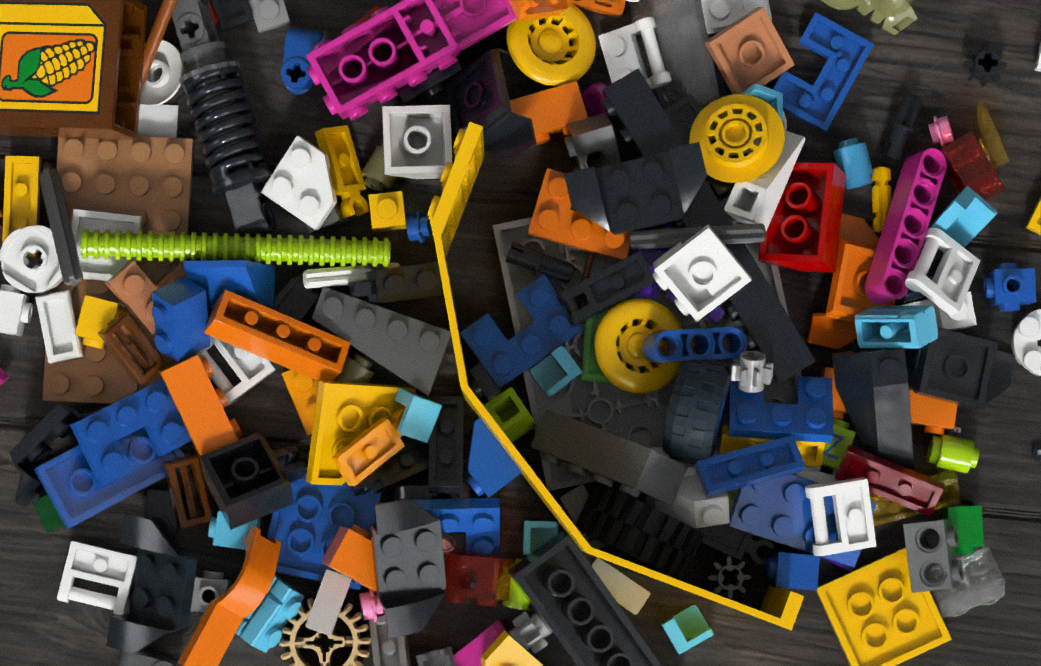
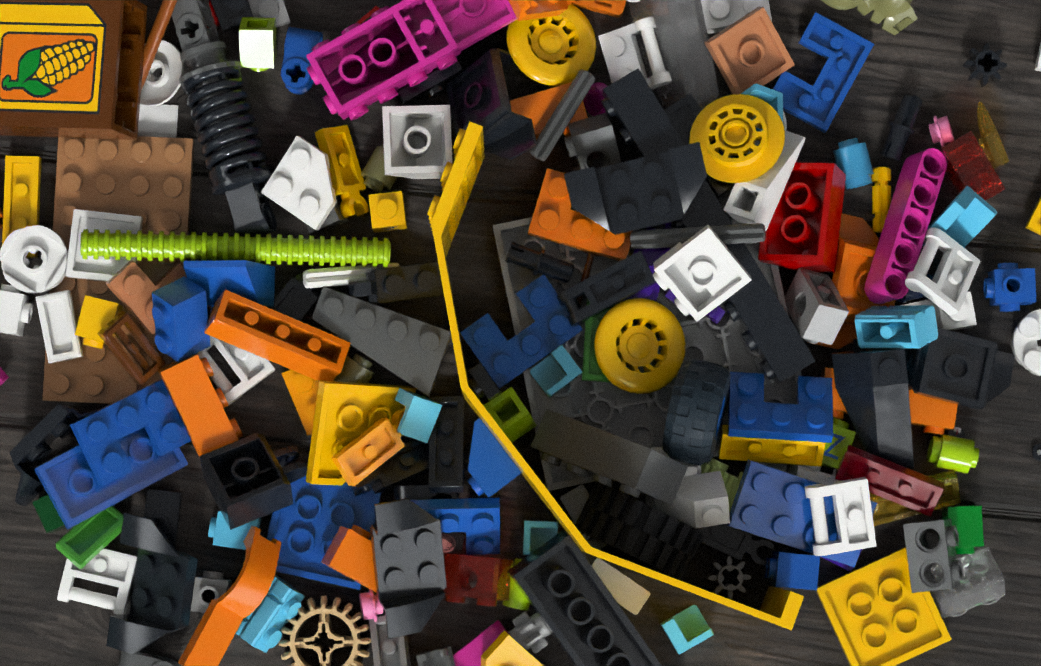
dark grey axle [39,167,83,286] -> none
reddish brown tile [163,454,212,529] -> none
white sticker [306,570,352,636] -> none
blue plate [406,210,432,243] -> none
blue beam [642,327,747,363] -> none
blue plate [694,435,805,497] -> none
light grey gear [730,351,773,393] -> none
none -> bright green tile [56,506,124,570]
none -> brick [239,17,277,72]
none -> dark grey axle [530,69,595,161]
none -> light grey brick [785,268,849,345]

